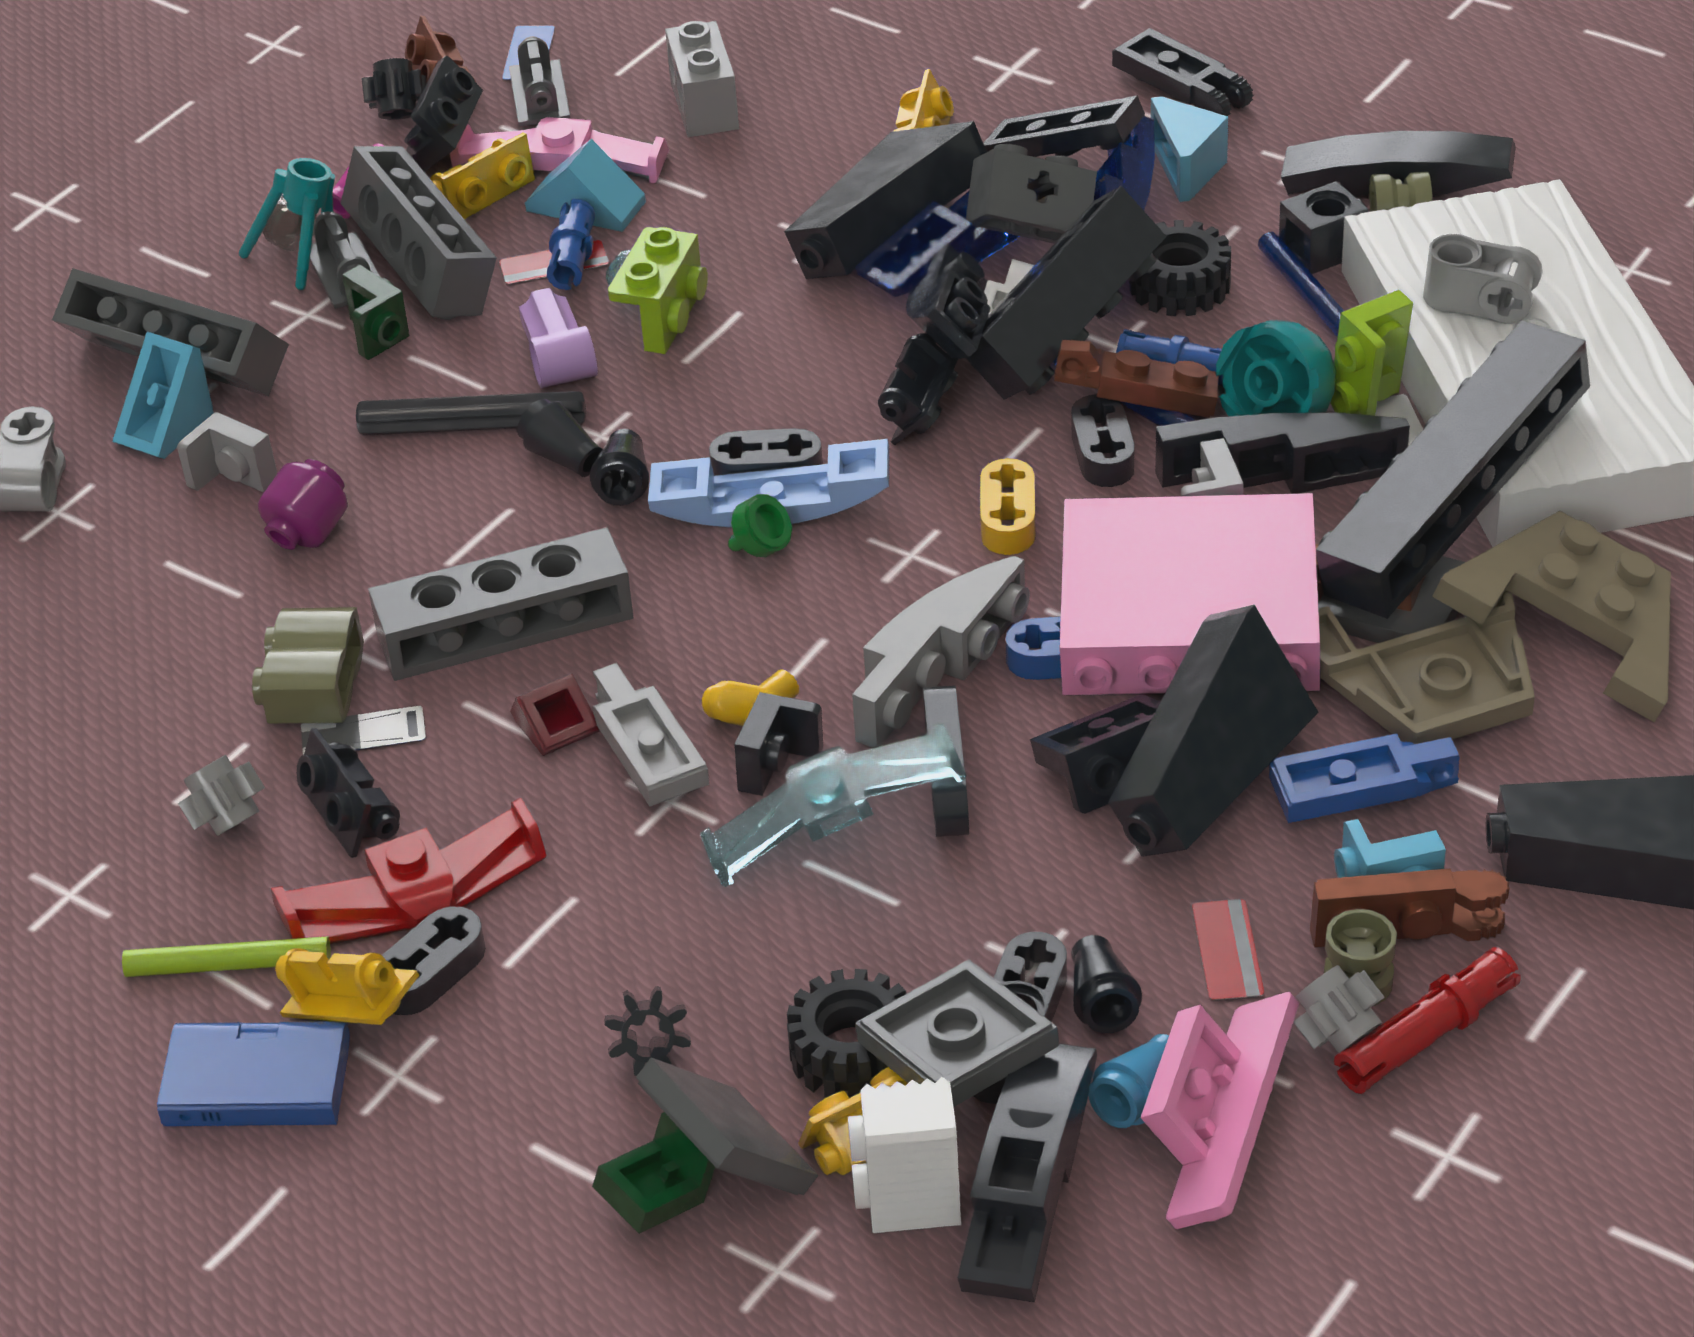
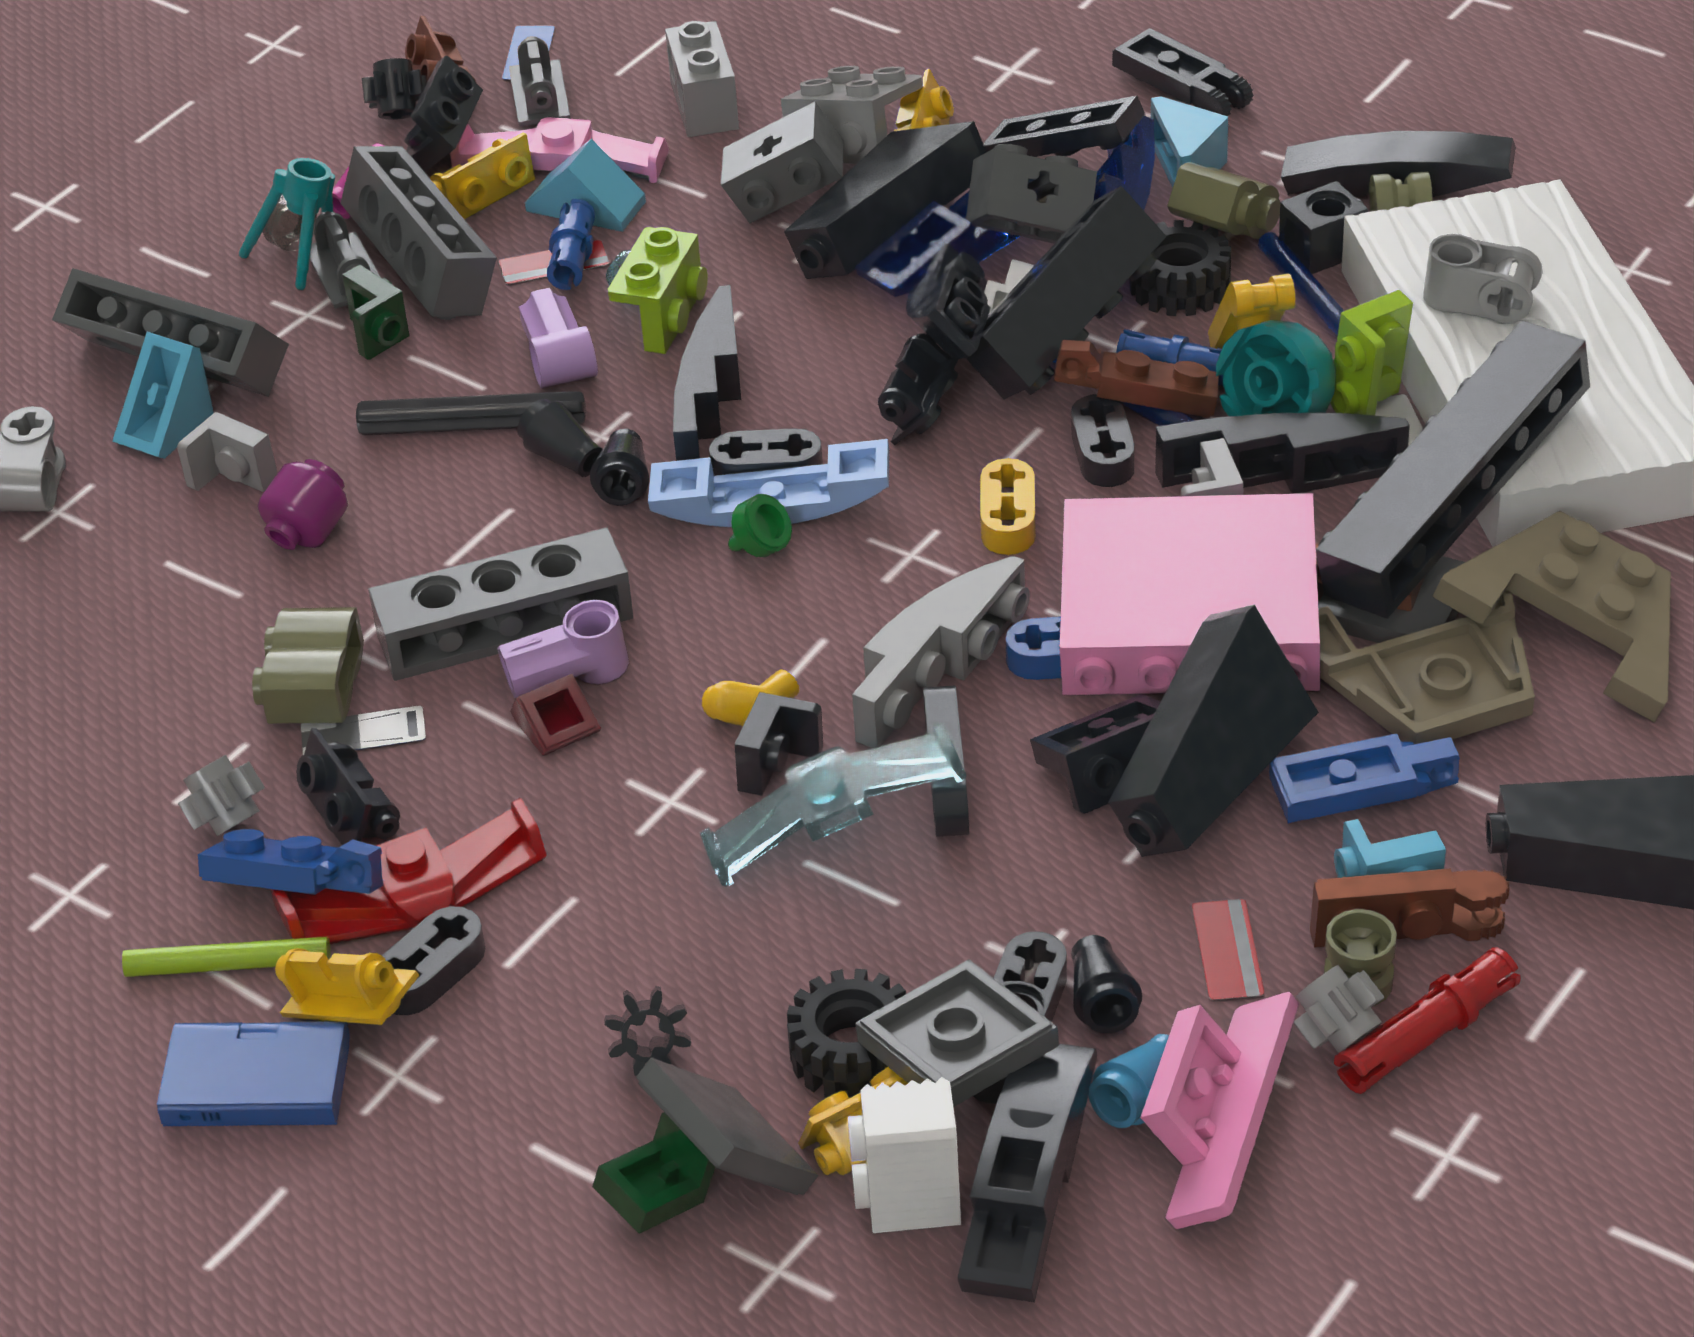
light grey hinge [592,663,709,806] -> none
none -> blue hinge [198,829,384,895]
none -> lavender piece [497,600,629,698]
none -> slope [673,285,741,461]
none -> dark grey brick [721,102,844,223]
none -> light grey bracket [781,66,923,164]
none -> olive brick [1167,162,1281,239]
none -> yellow plate [1208,274,1296,349]

